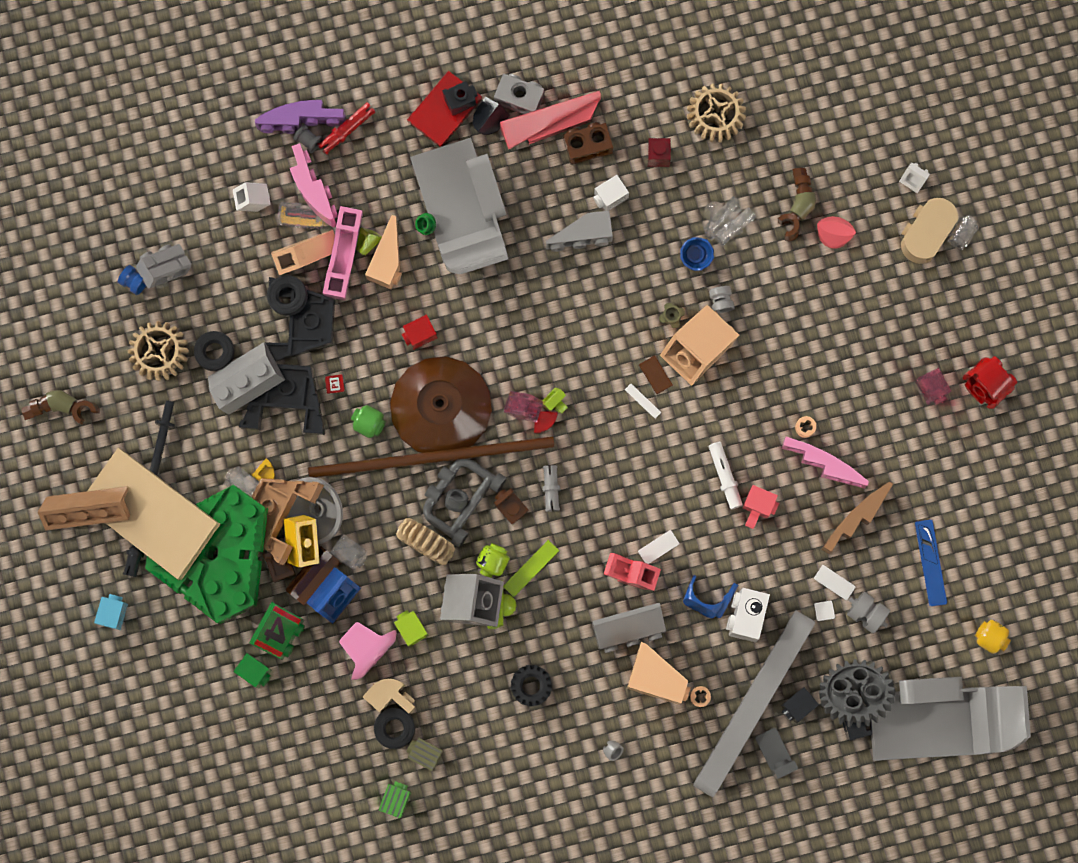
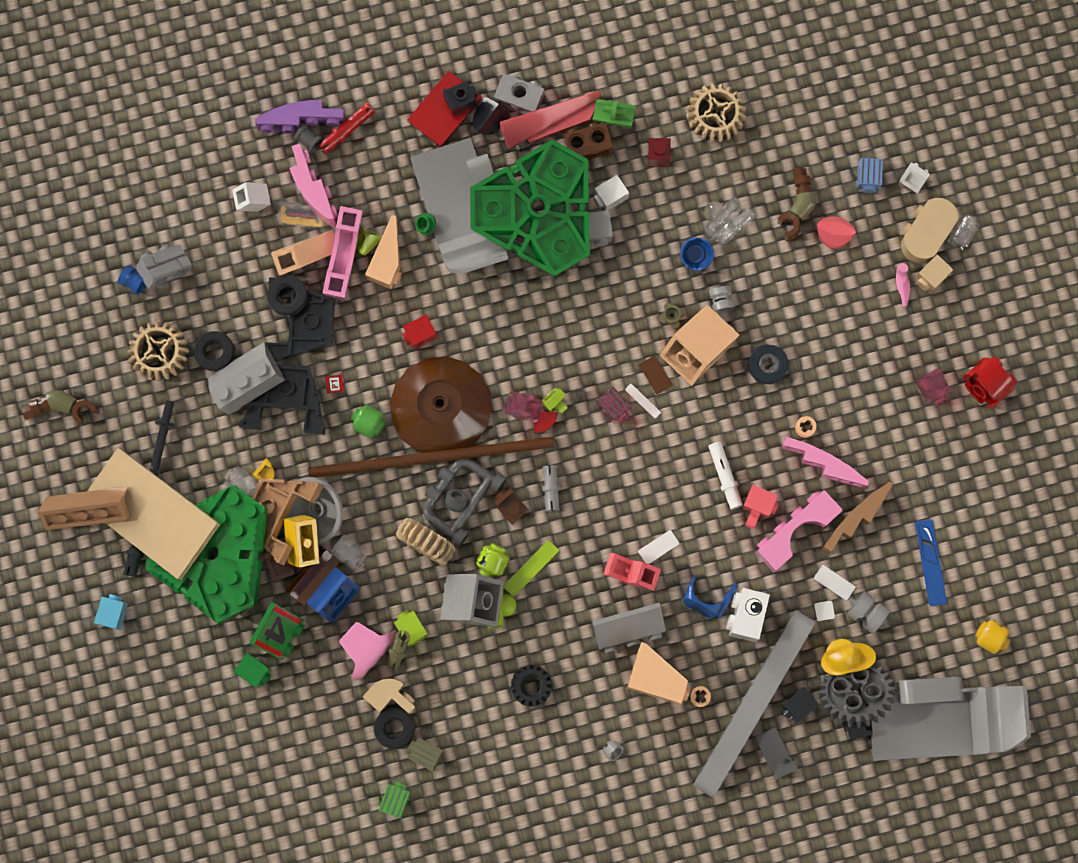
none -> olive pin [386,630,410,669]
none -> green plate [470,139,590,277]
none -> bright green hips [593,99,635,128]
none -> clear pink brick [596,387,631,425]
none -> black bush [748,344,788,385]
none -> bright pink arch [756,490,843,572]
none -> yellow piece [821,639,876,676]
none -> medium blue brick [857,158,883,193]
none -> bright pink bar [896,264,910,307]
none -> tan brick [915,255,953,293]

